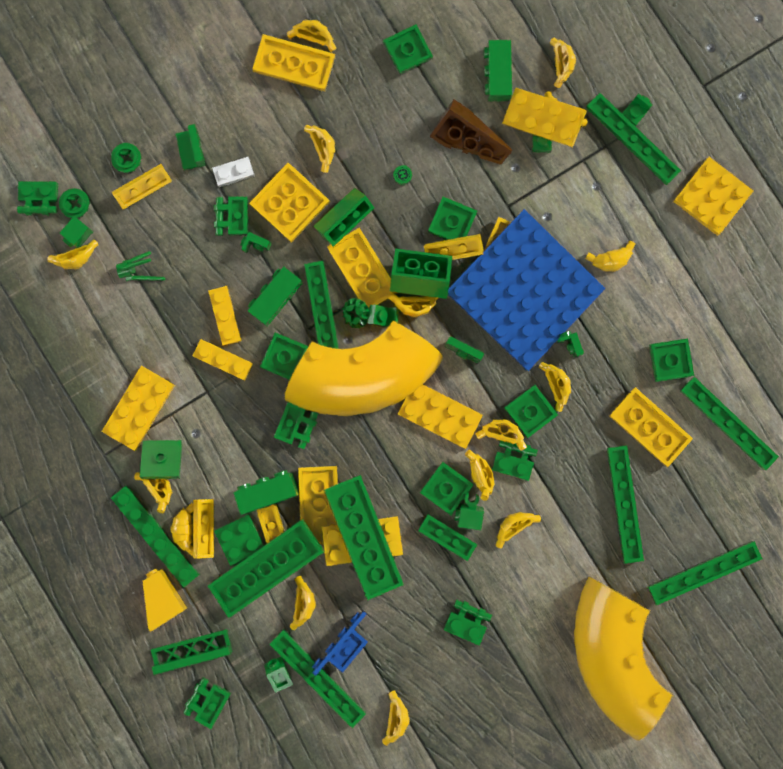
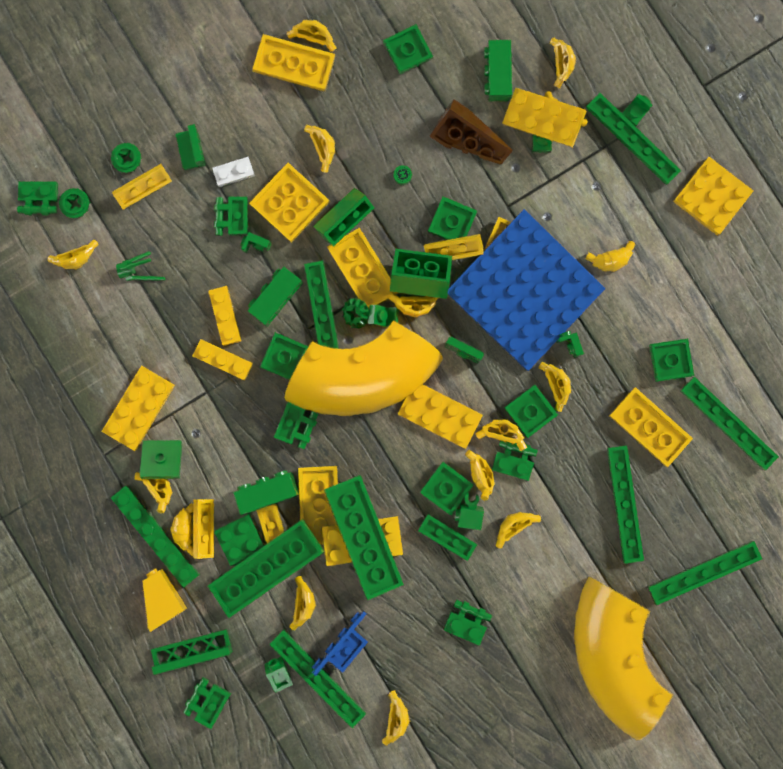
green brick [59,216,93,248] -> none

